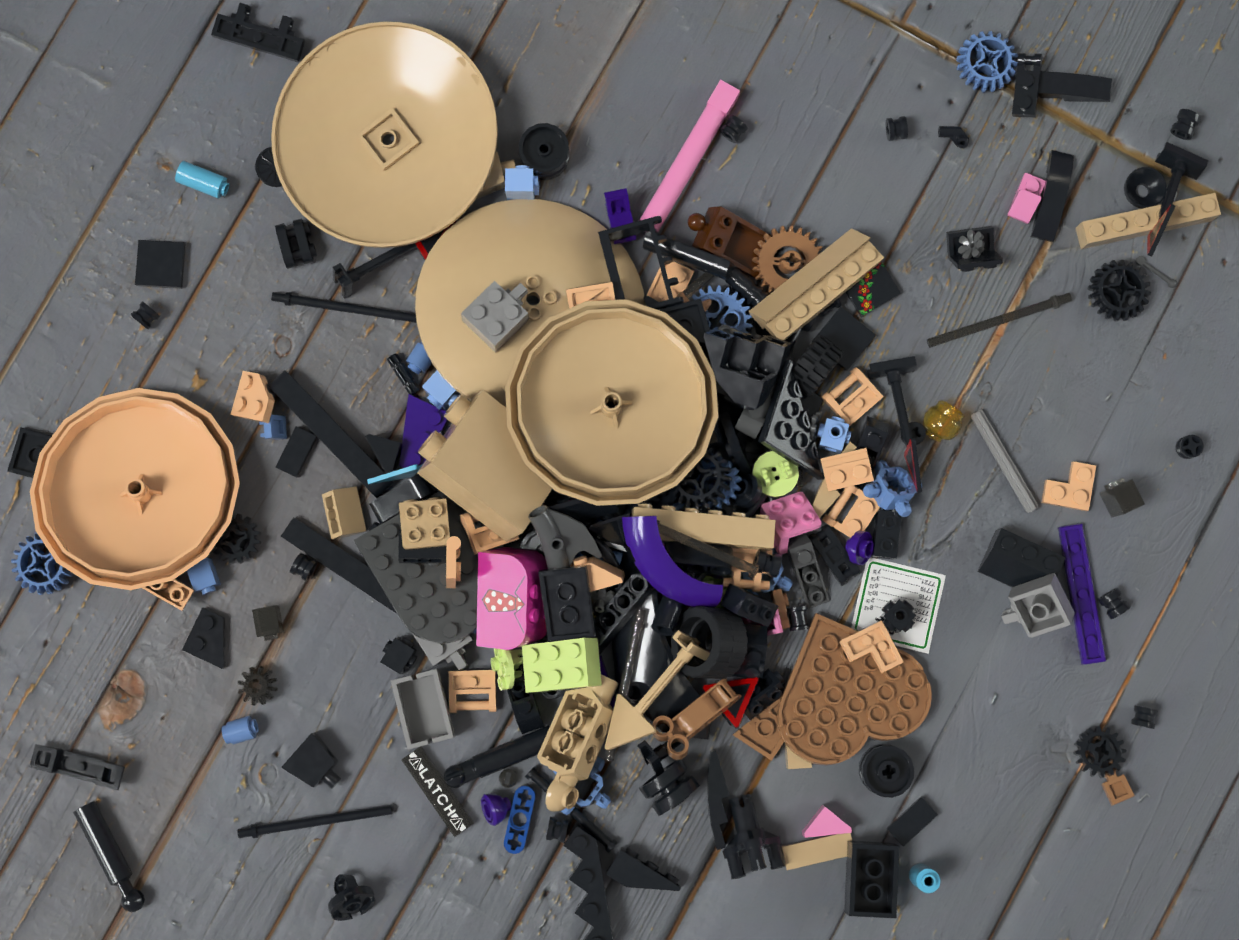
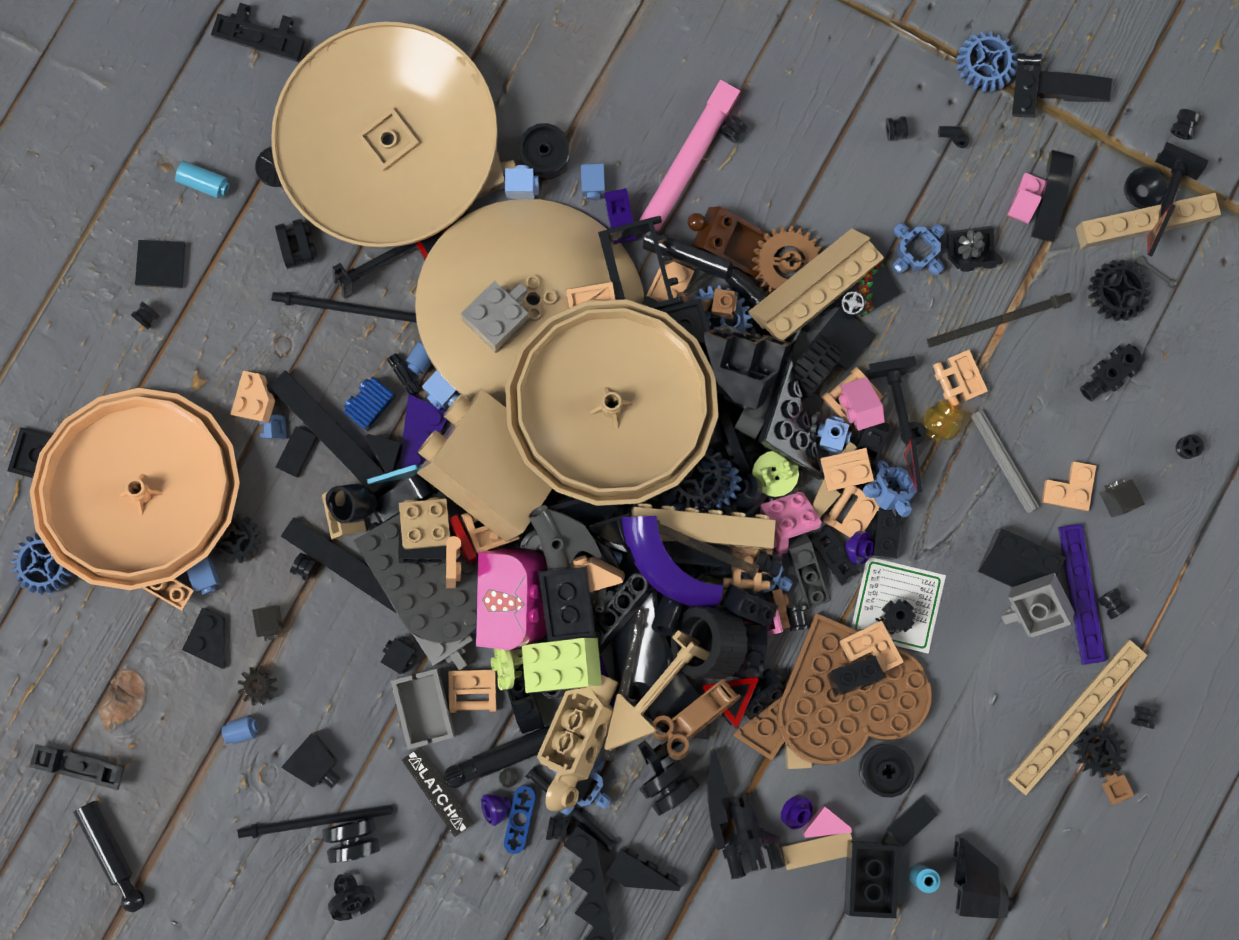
none -> black wheel [322,818,380,863]
none -> black piece [326,484,378,523]
none -> blue brick [343,377,396,431]
none -> red tile [449,515,477,565]
none -> medium blue brick [581,164,605,200]
none -> medium nougat window [710,288,738,319]
none -> dark purple plate [781,795,813,829]
none -> black brick [827,656,884,697]
none -> bright pink brick [839,377,885,431]
none -> wheel [842,292,867,315]
none -> medium blue piece [892,223,945,275]
none -> light nougat plate [933,350,988,407]
none -> black brick [952,836,1013,919]
none -> tan plate [1007,640,1148,795]
none -> black brick [1080,344,1145,402]

